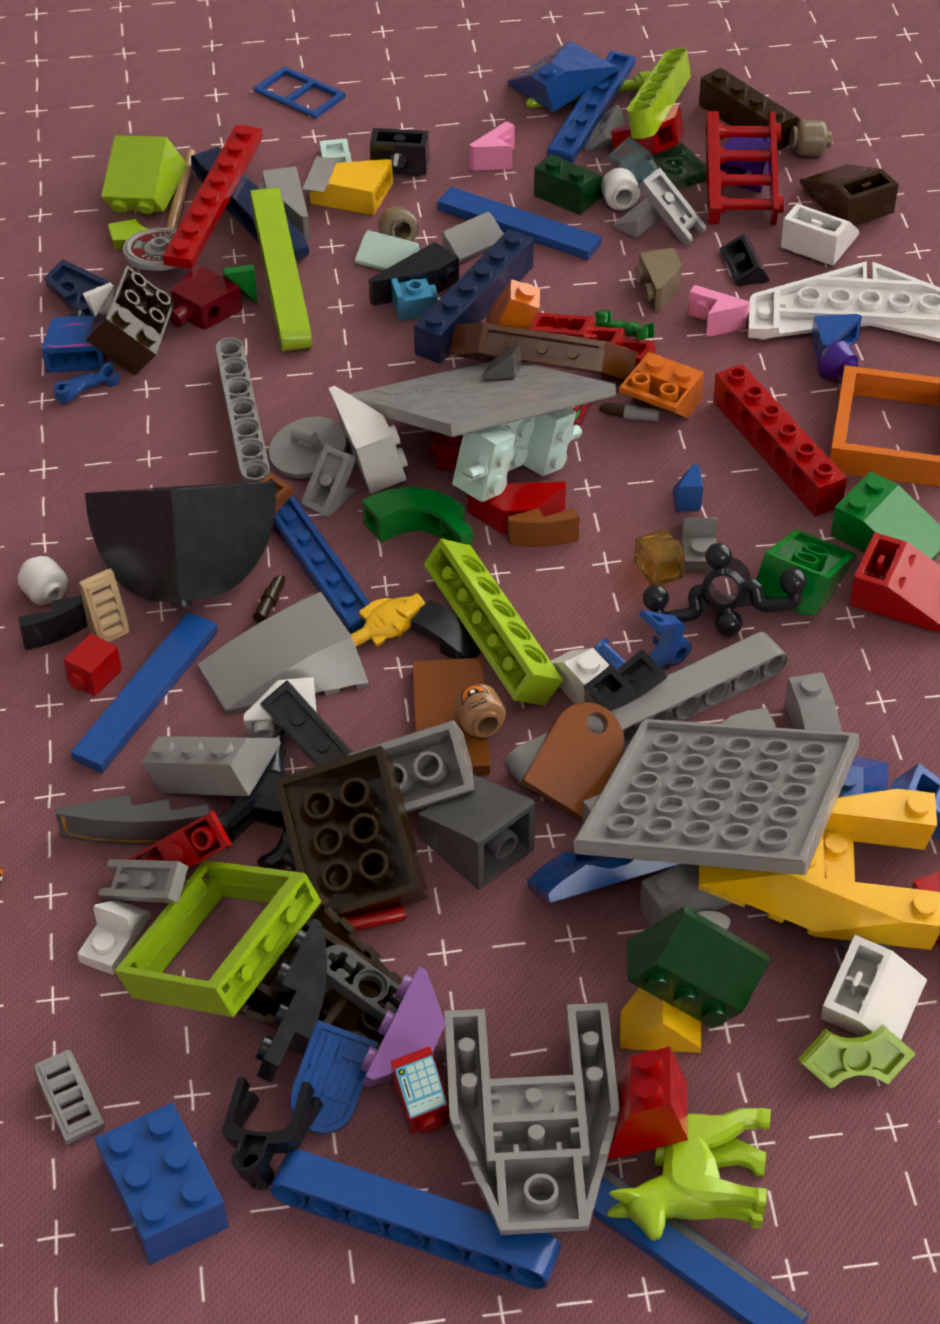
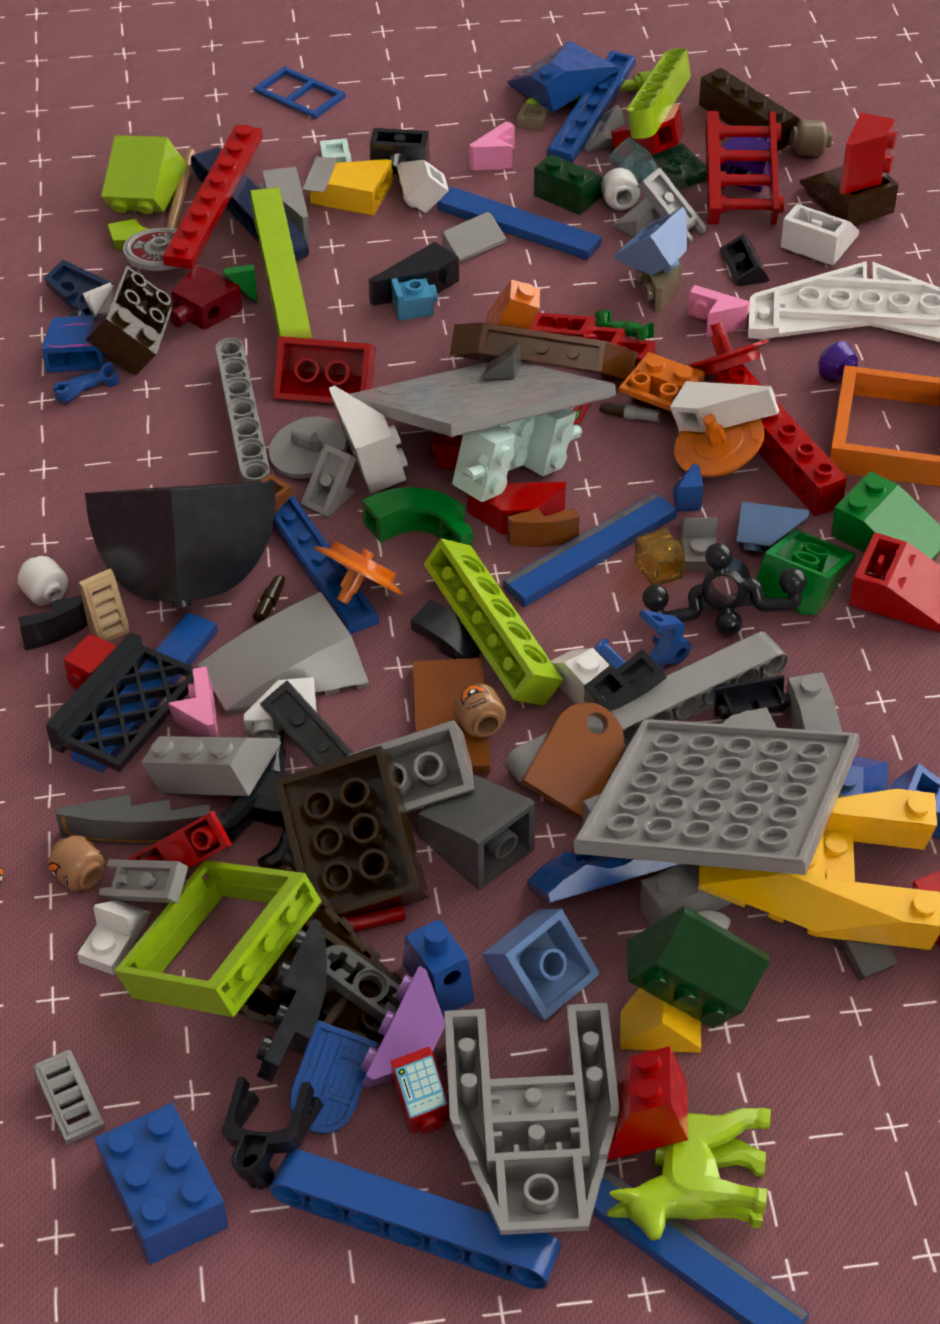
yellow animal [350,593,425,647] -> none
light aqua slope [355,230,420,271] -> none
dark tan head [378,206,419,242] -> none
dark blue brick [414,229,534,364] -> none
lime tile [798,1024,916,1089] -> none
blue slope [811,314,862,362] -> none
white slope [821,935,927,1040] -> none
none -> black fence [46,632,195,772]
none -> medium nougat head [48,835,105,892]
none -> bright pink slope [168,666,219,737]
none -> red slope [273,336,376,404]
none -> orange piece [314,540,403,605]
none -> white slope [397,160,449,214]
none -> blue torso [402,920,474,1017]
none -> medium blue slope [482,909,600,1021]
none -> blue tile [503,492,677,607]
none -> dark tan tile [516,104,549,131]
none -> medium blue slope [613,207,687,275]
none -> white slope [670,381,779,433]
none -> orange piece [674,414,765,477]
none -> red piece [688,322,769,376]
none -> black hinge [714,675,791,719]
none -> medium blue slope [736,502,809,552]
none -> red slope [840,112,898,194]

